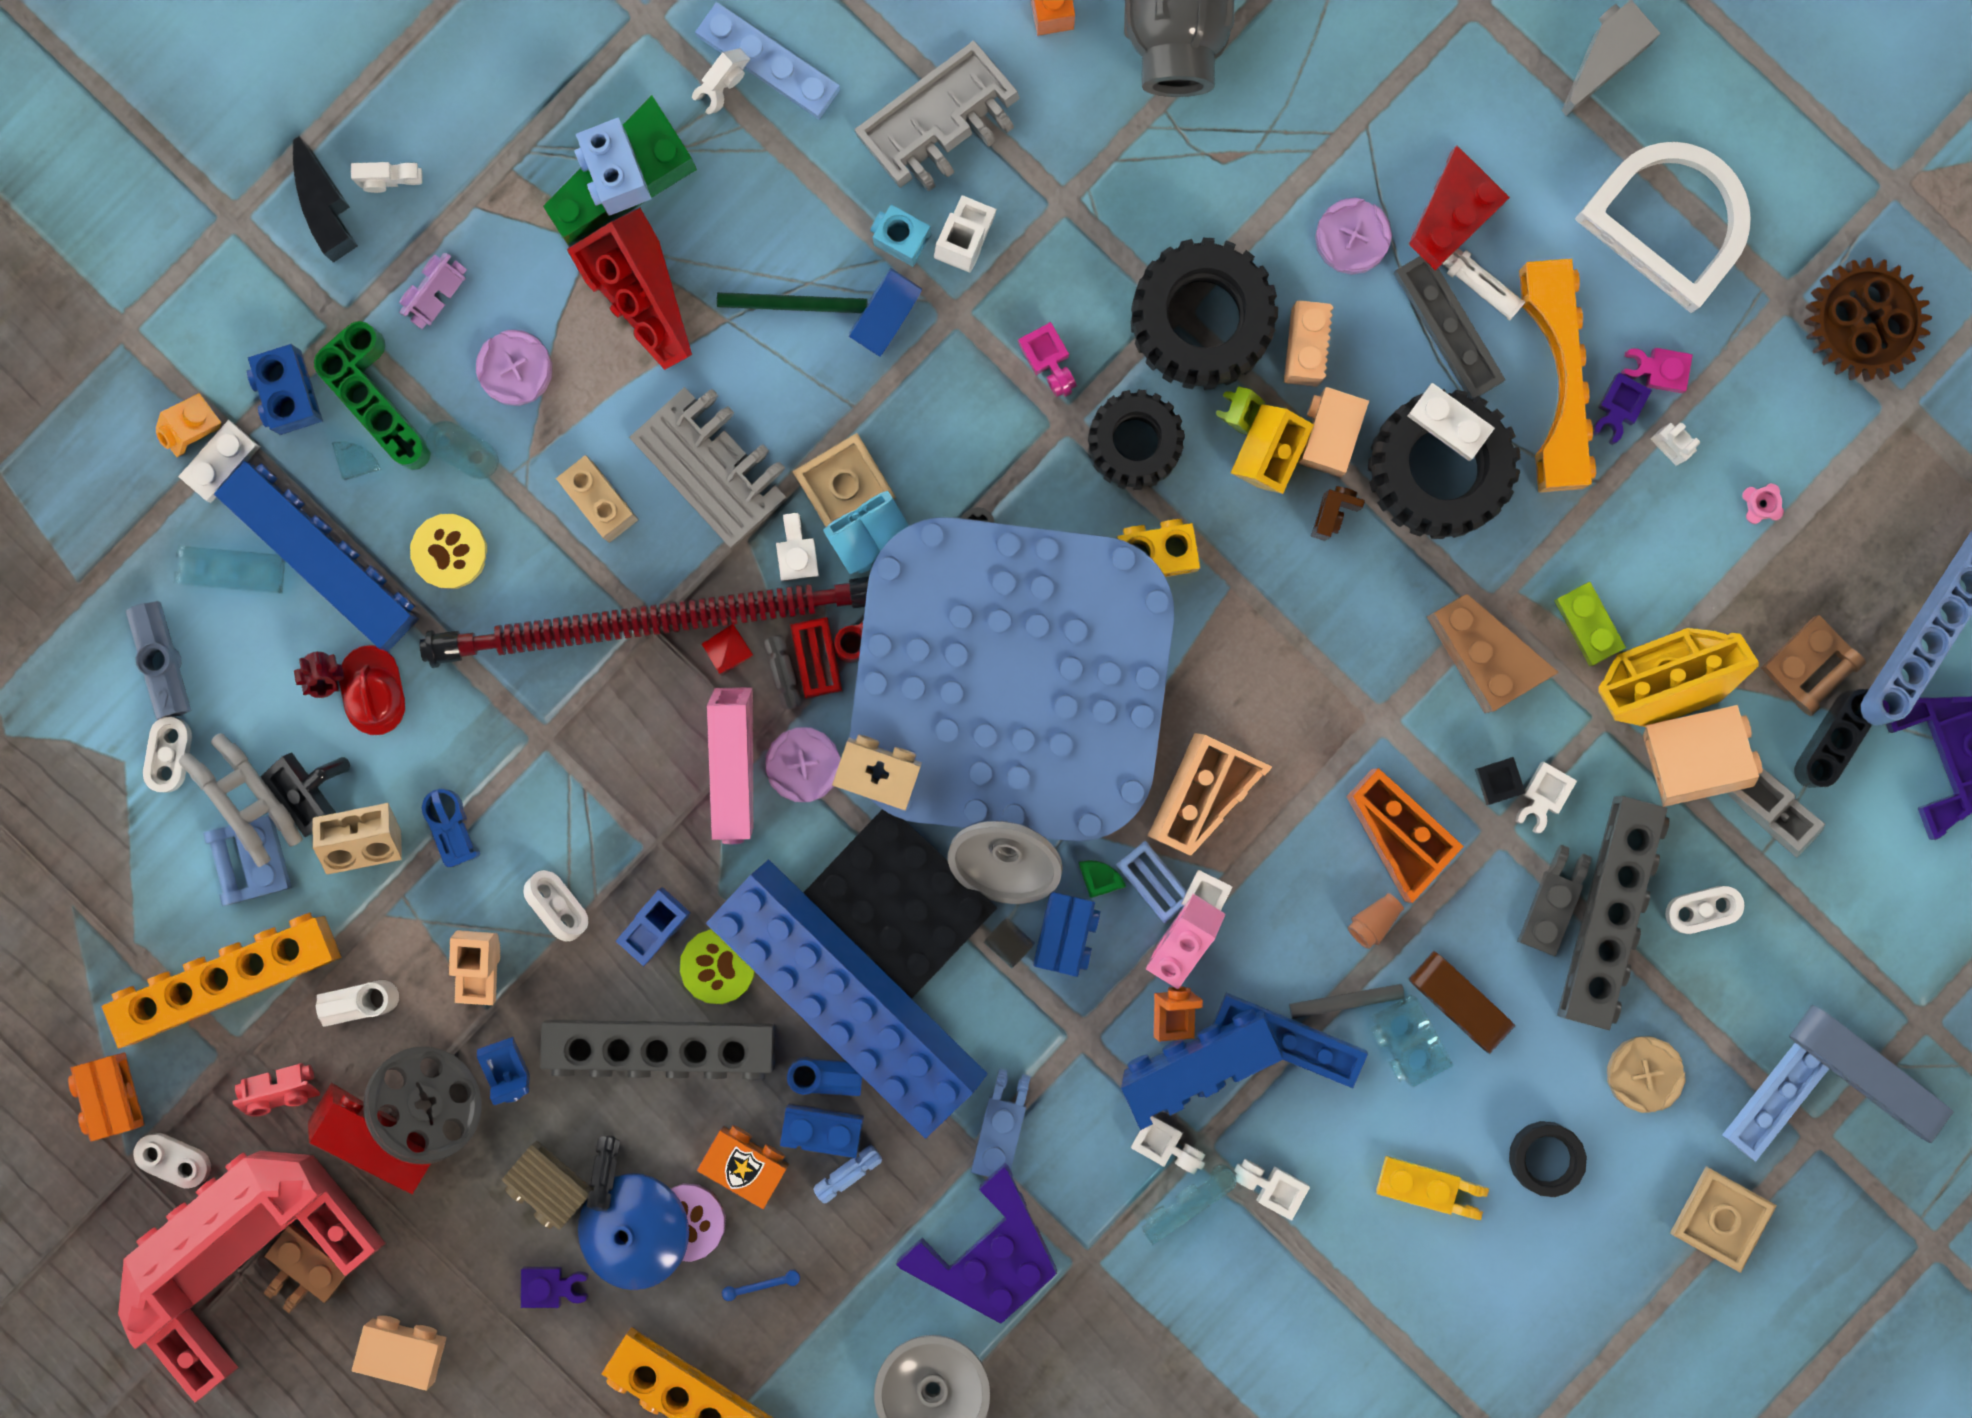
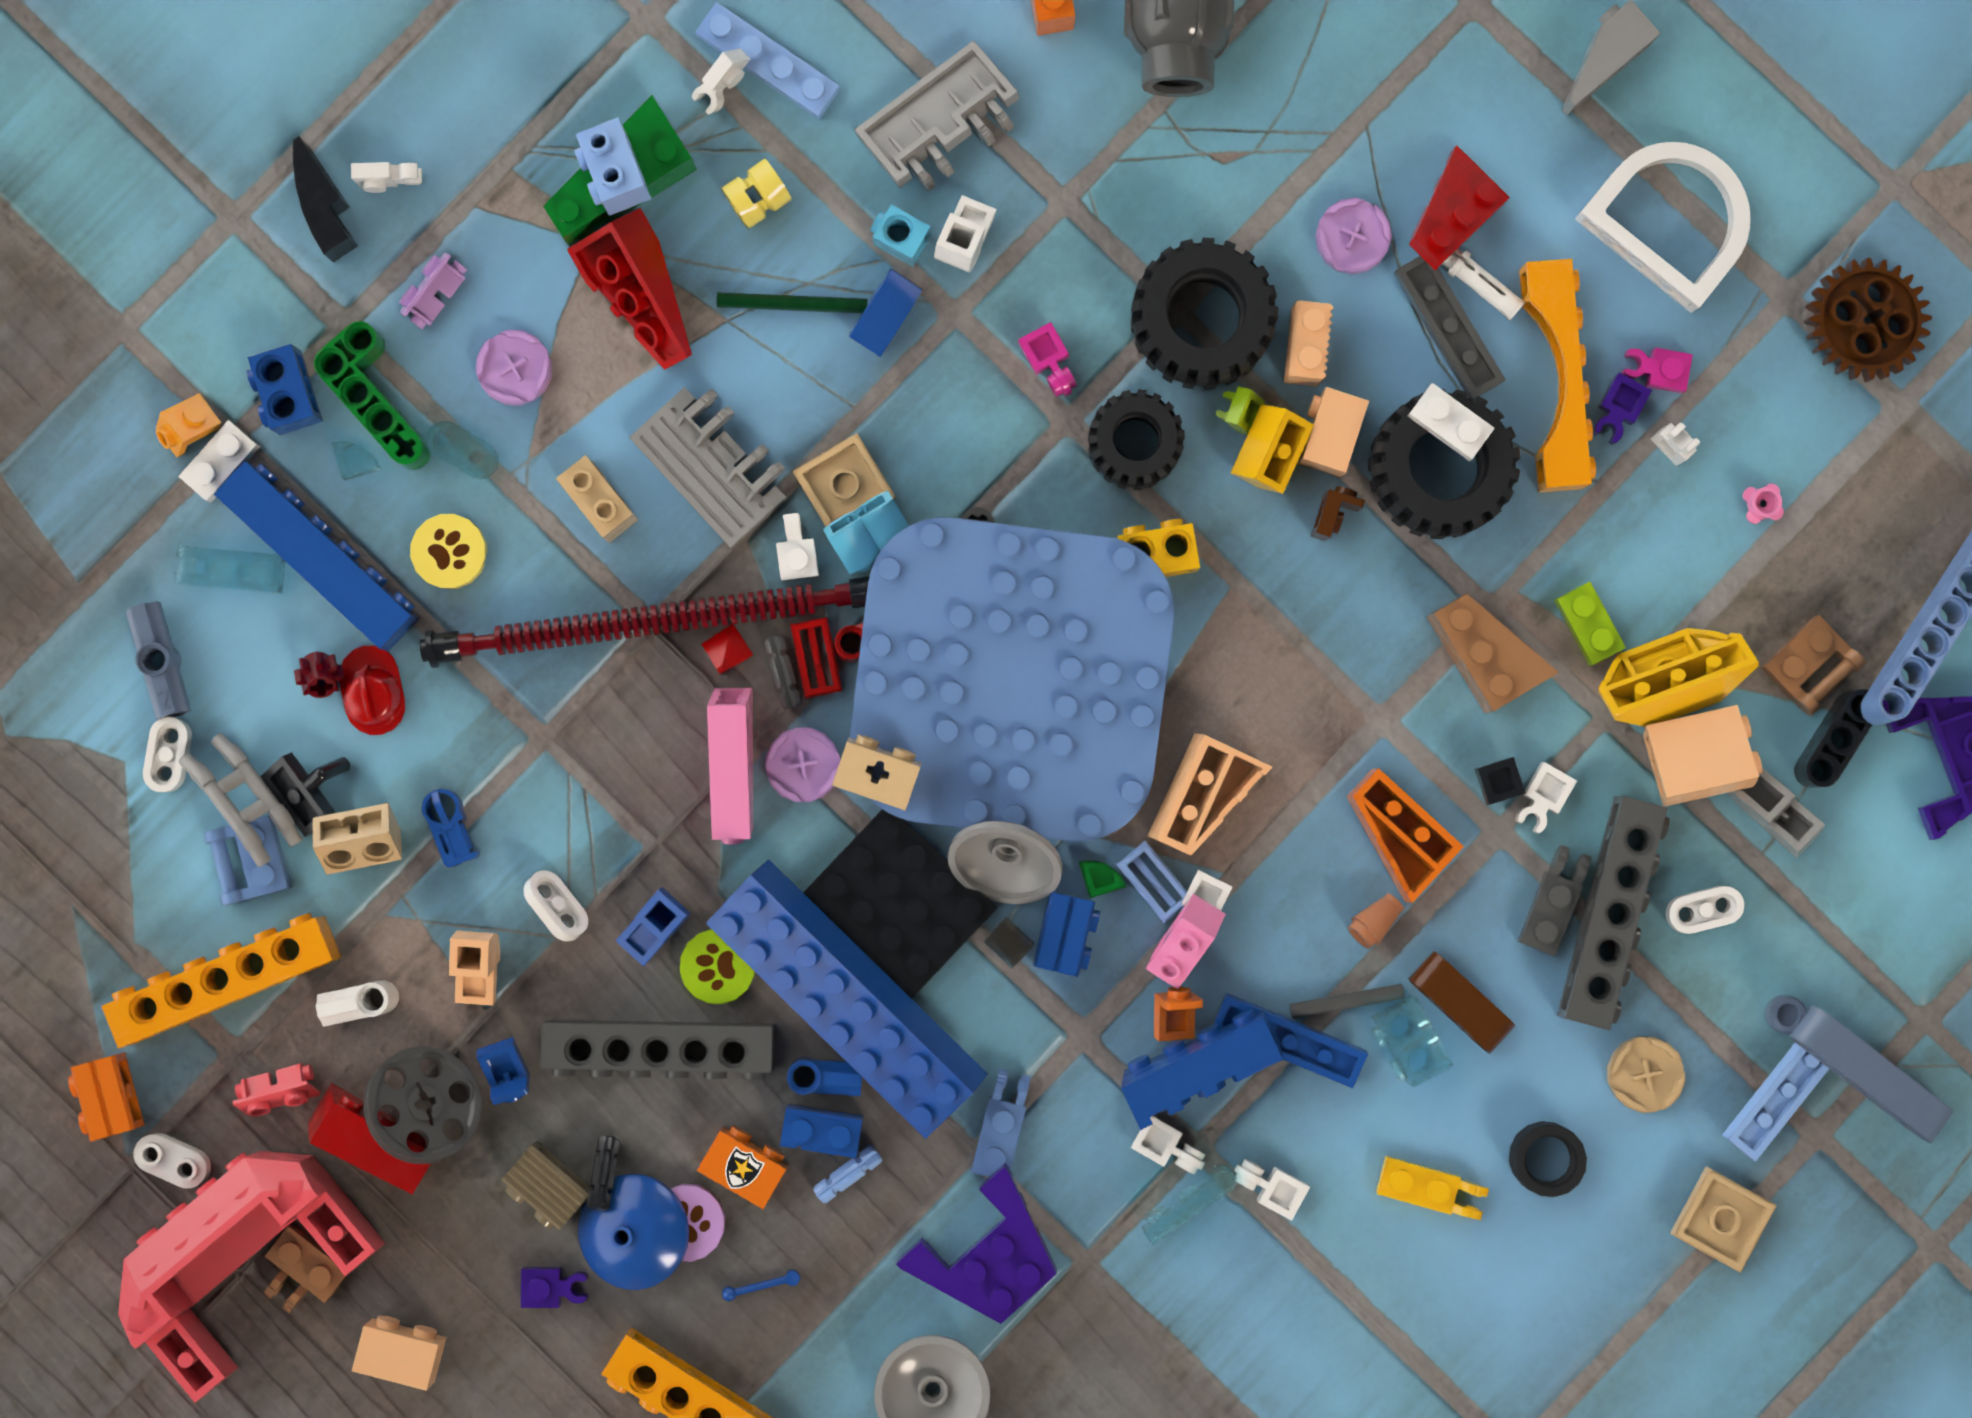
none -> light yellow wheel [721,158,792,229]
none -> sand blue tile [1765,995,1807,1034]

